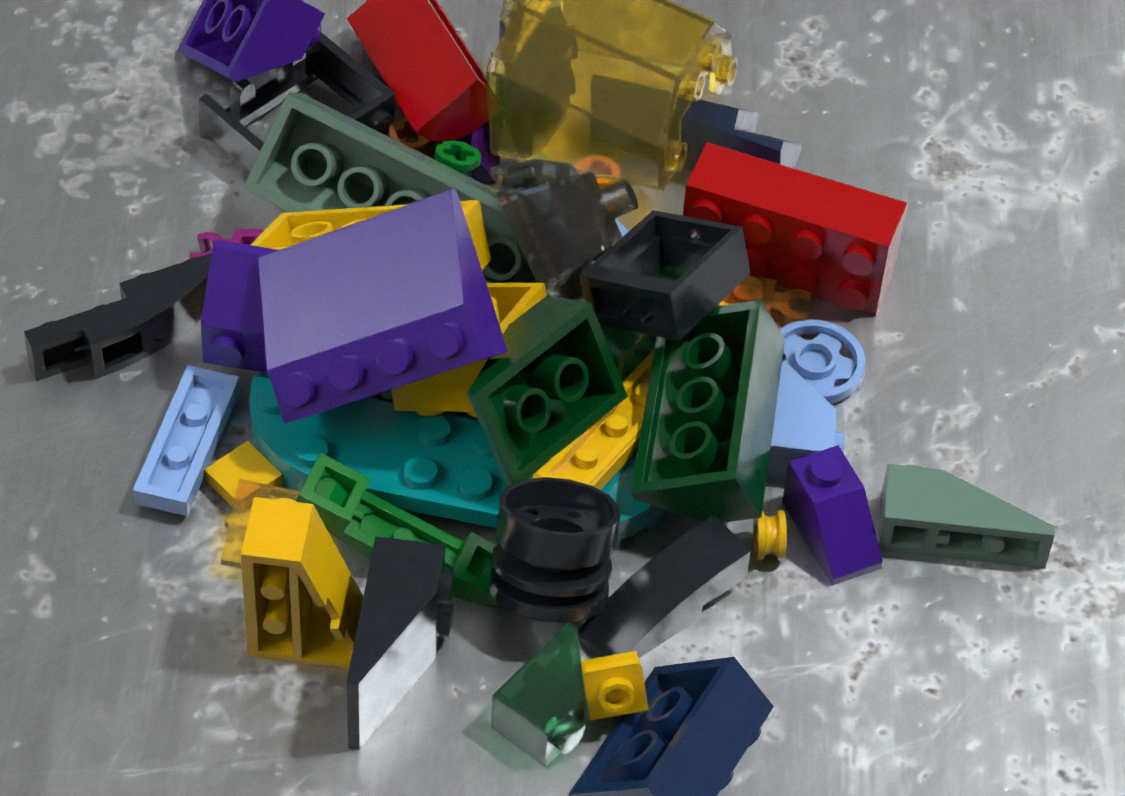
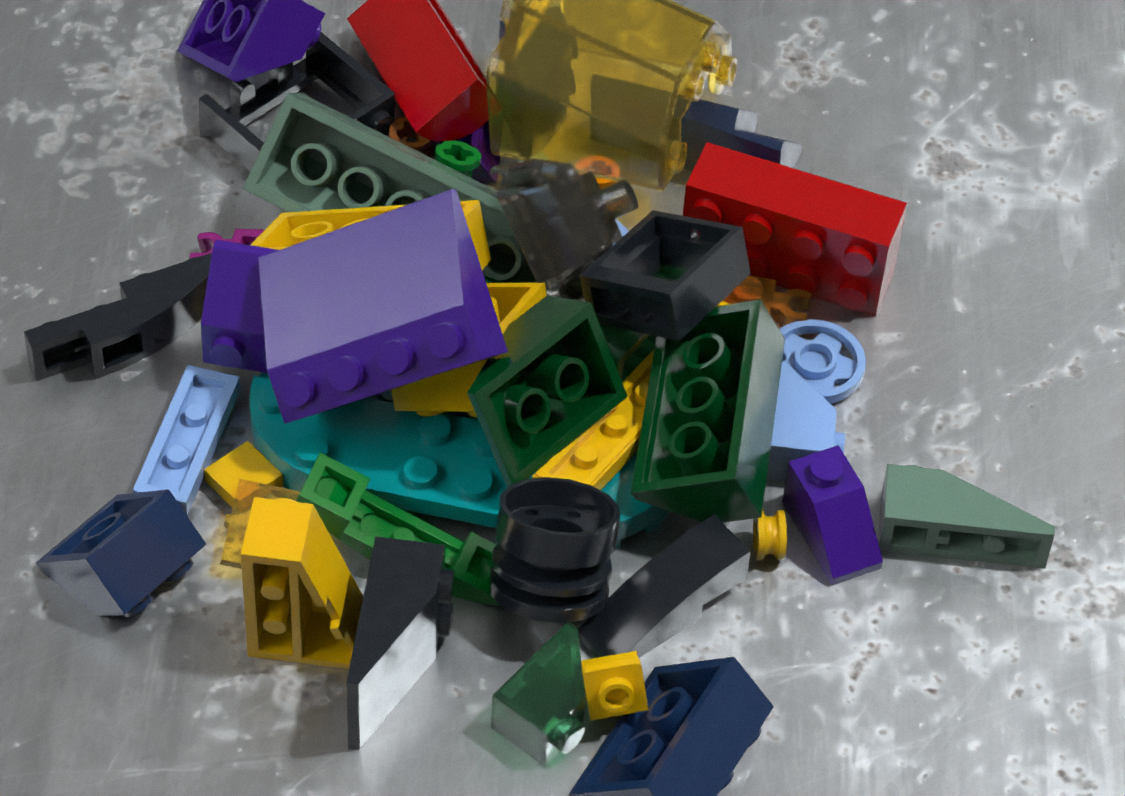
none -> dark blue slope [36,489,207,618]

